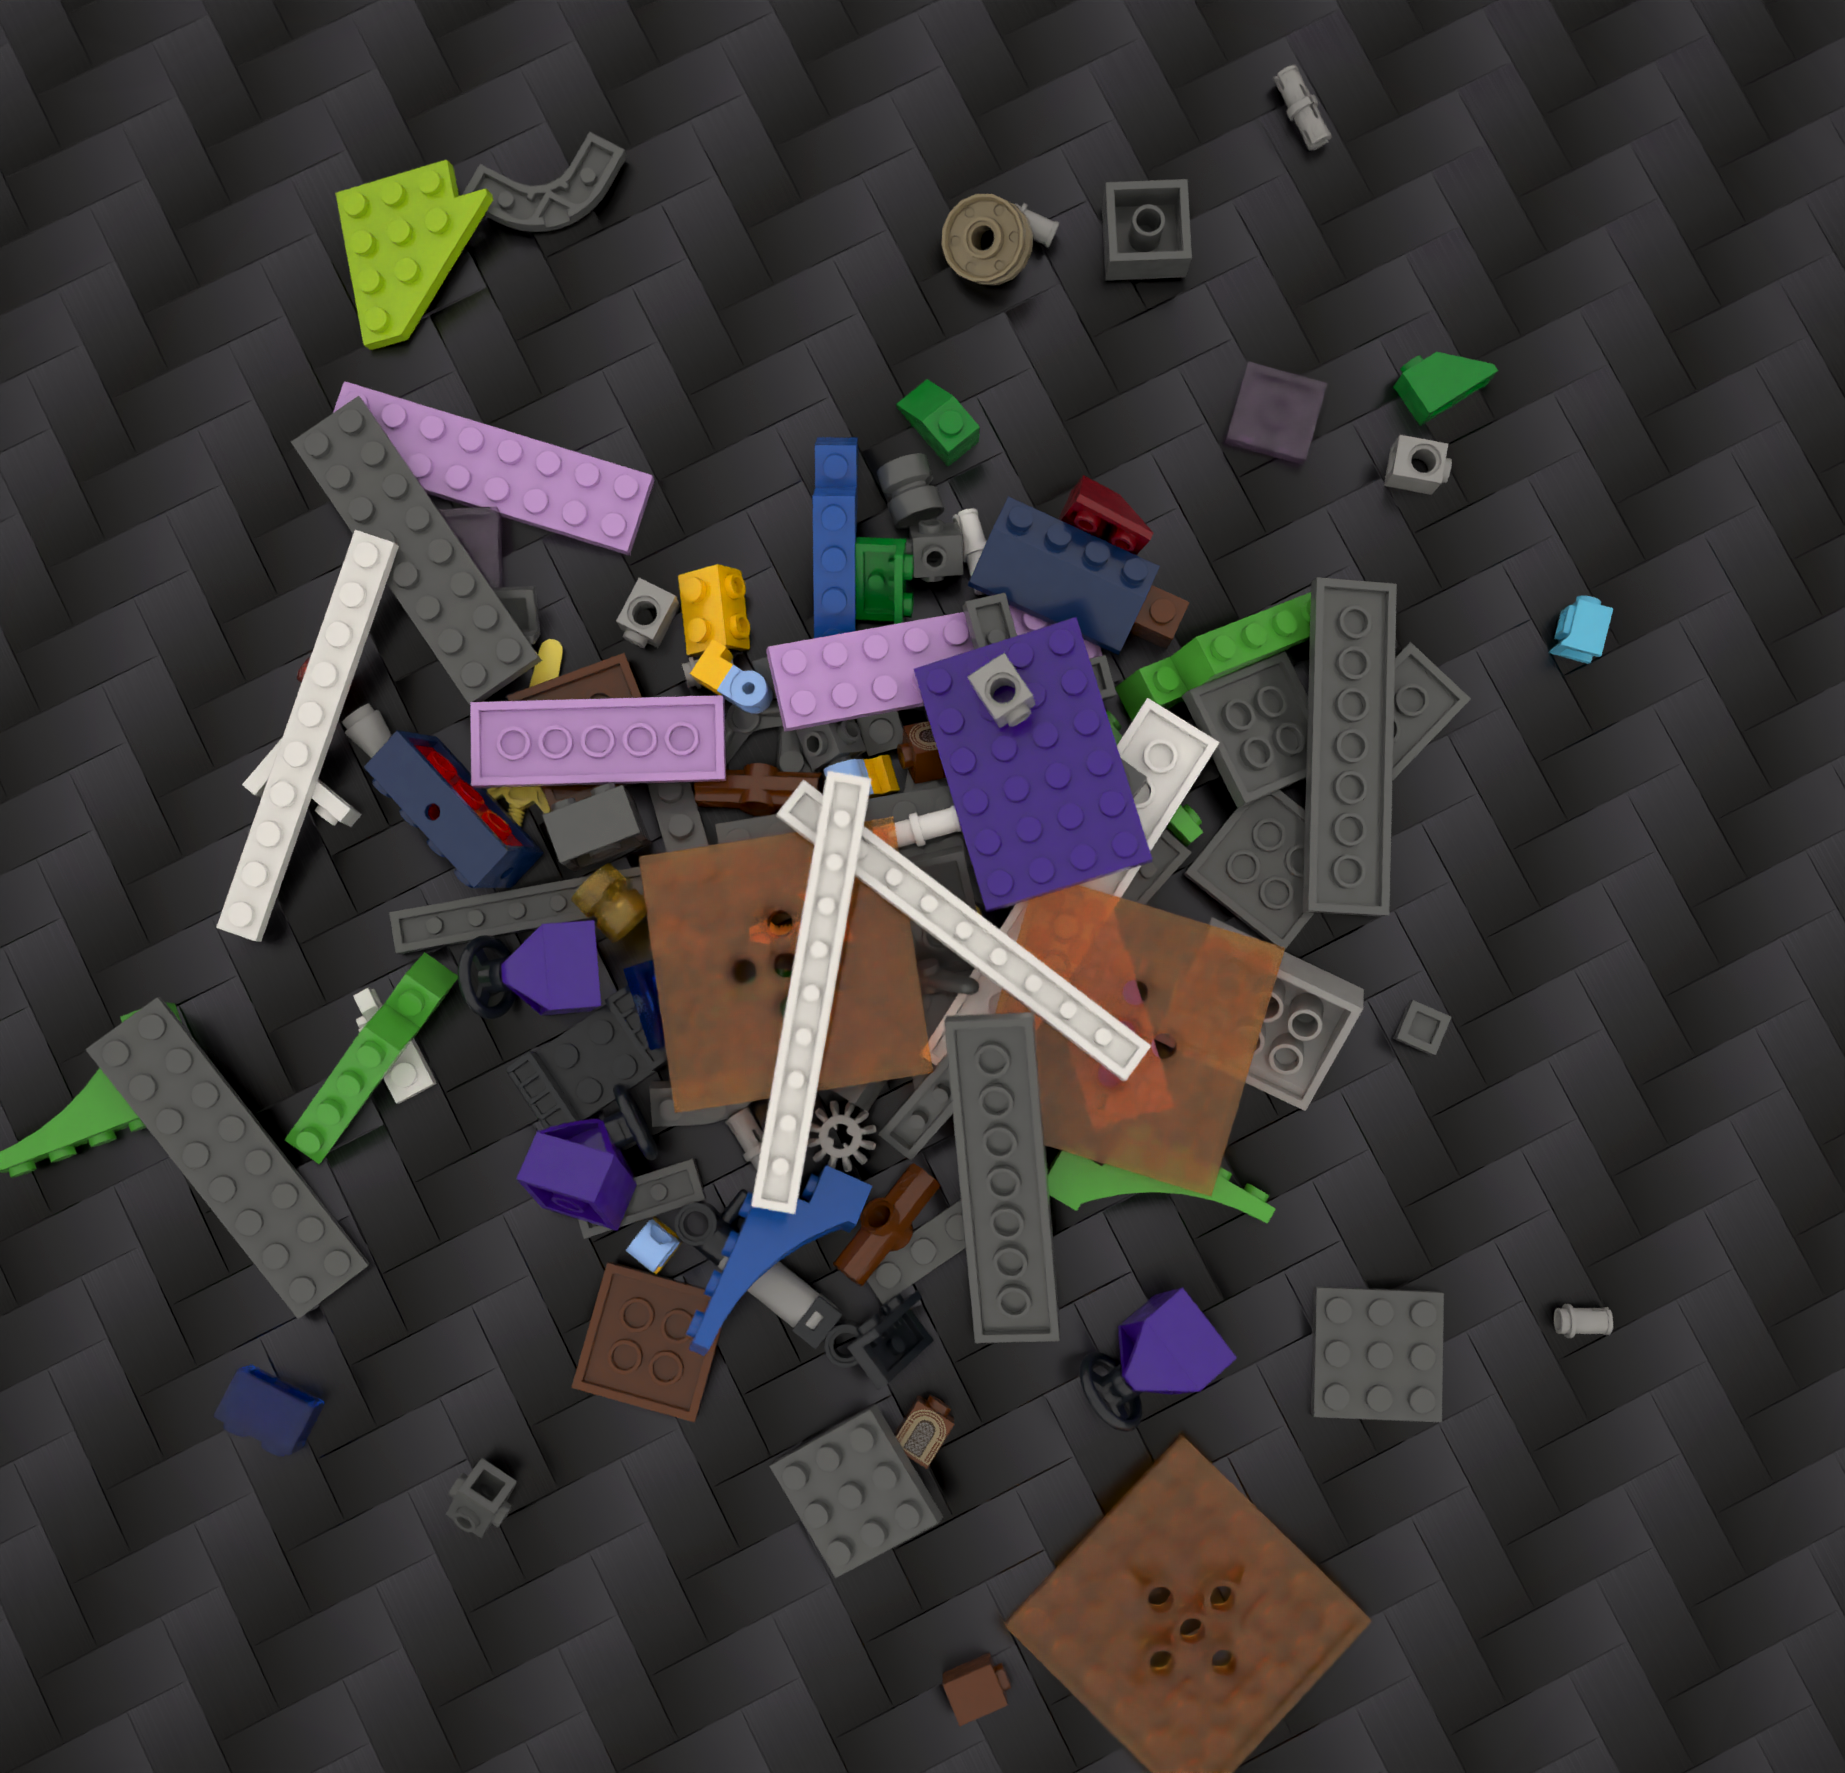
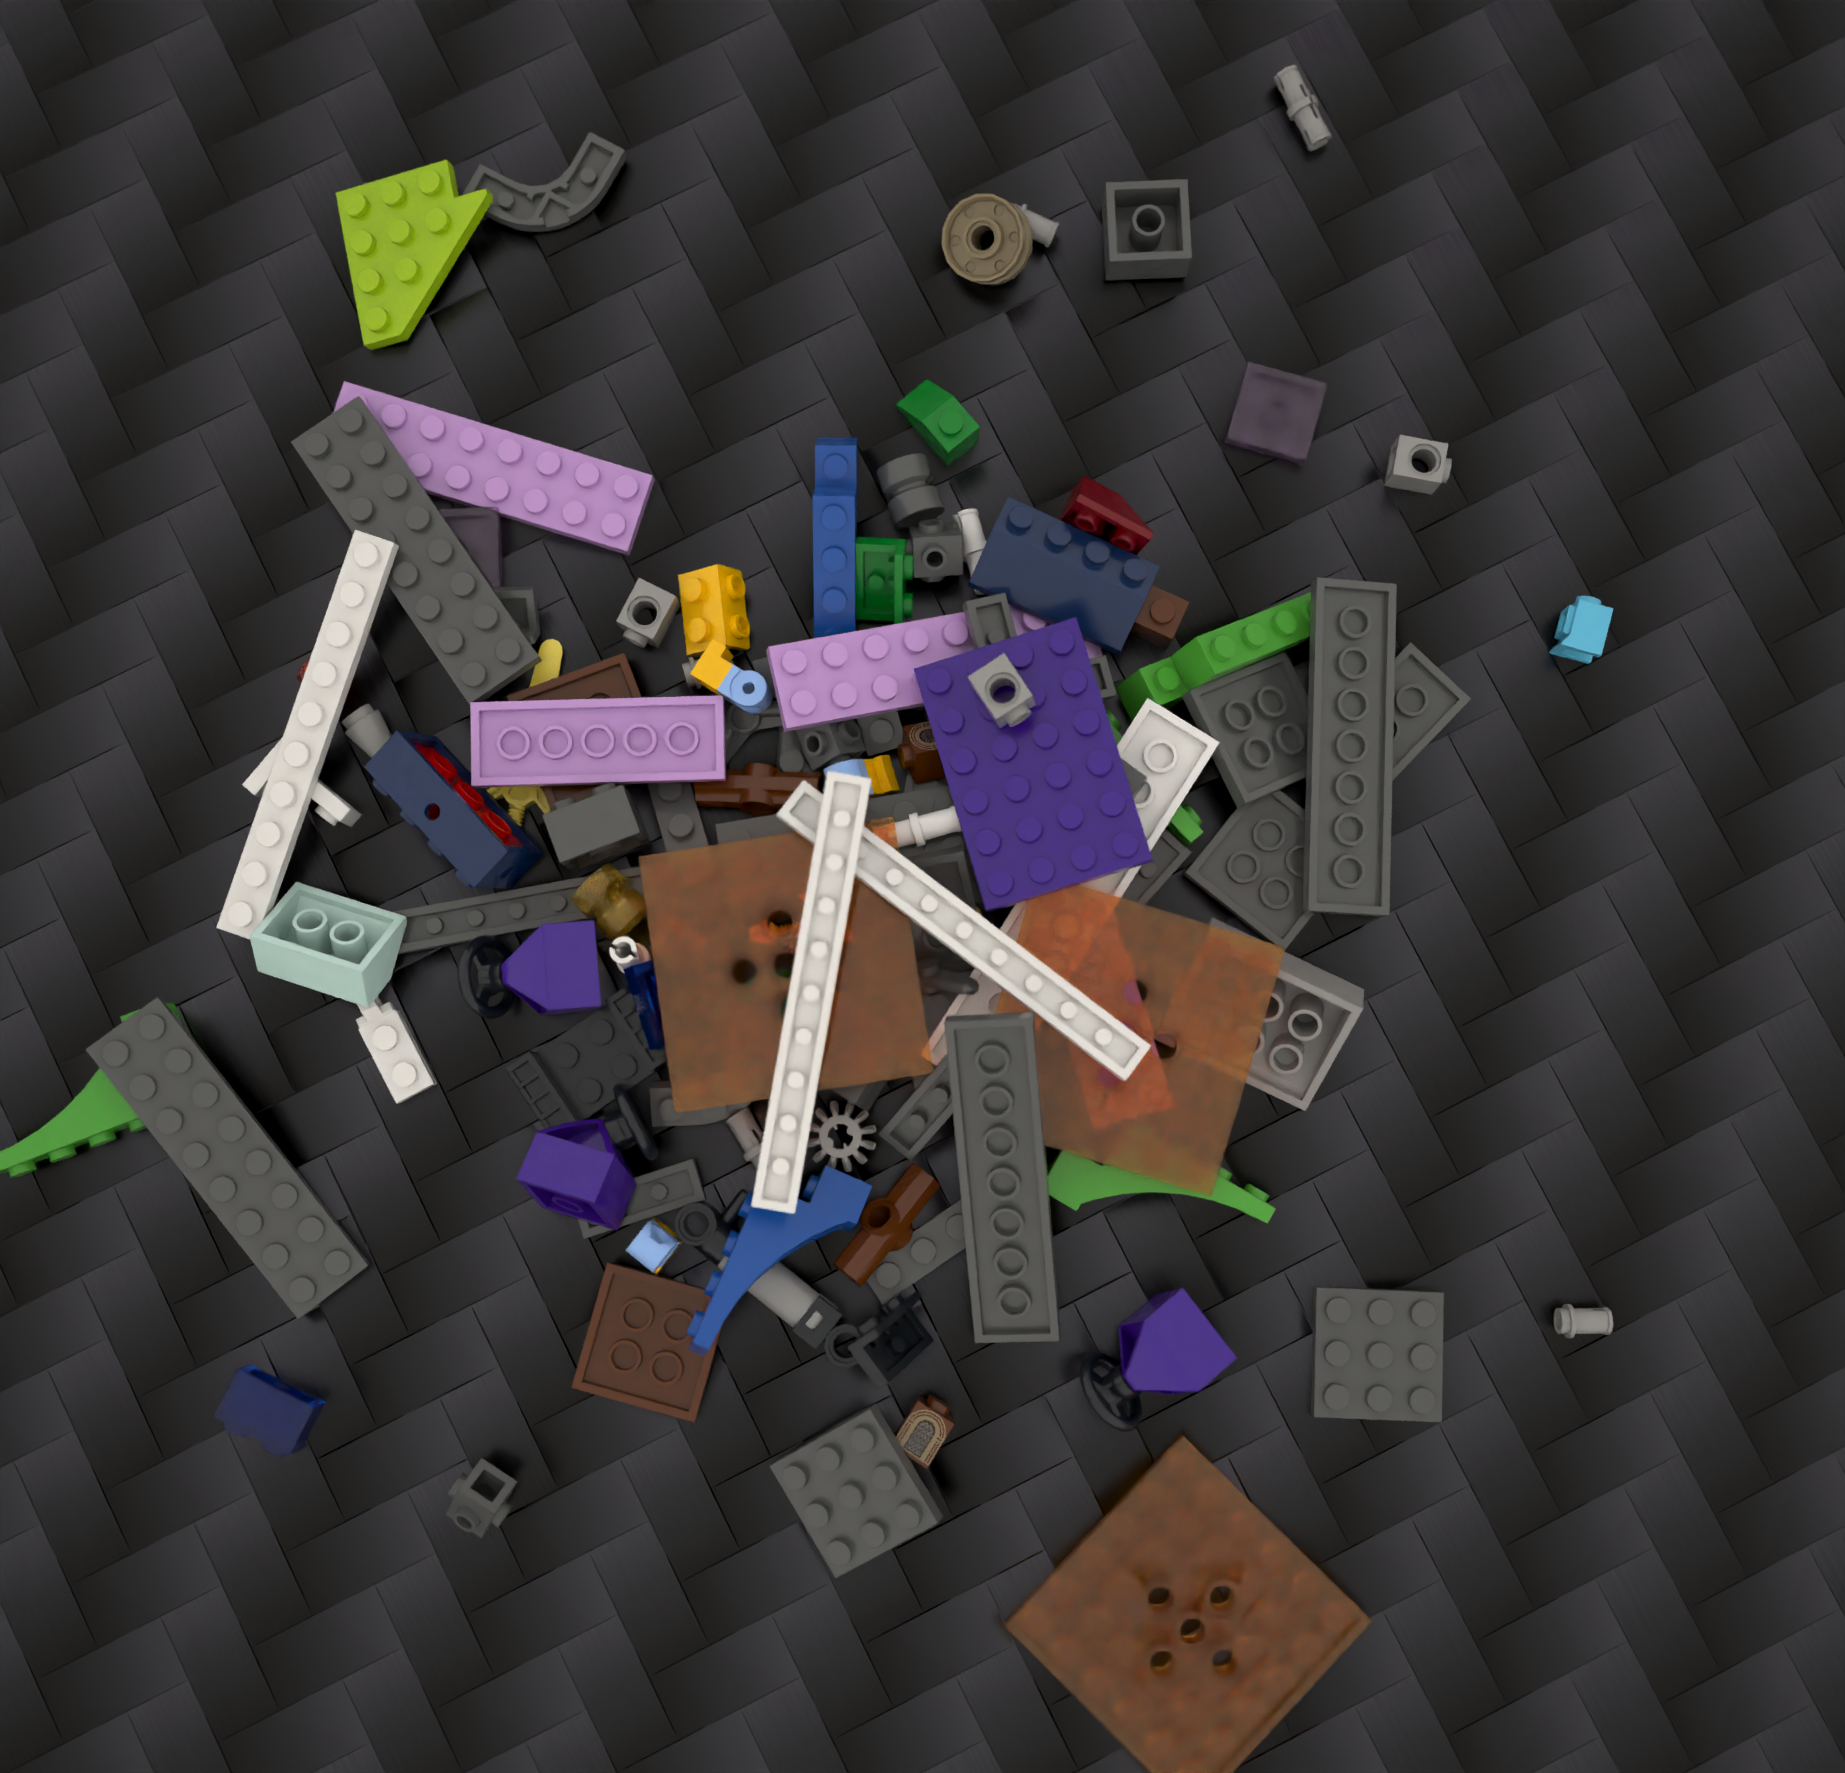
bright green arch [285,953,458,1164] -> none
reddish brown brick [942,1653,1012,1726] -> none
green slope [1393,352,1498,426] -> none
dark grey plate [1393,1000,1451,1056] -> none
none -> light aqua slope [249,882,407,1008]
none -> white pin [609,936,657,982]

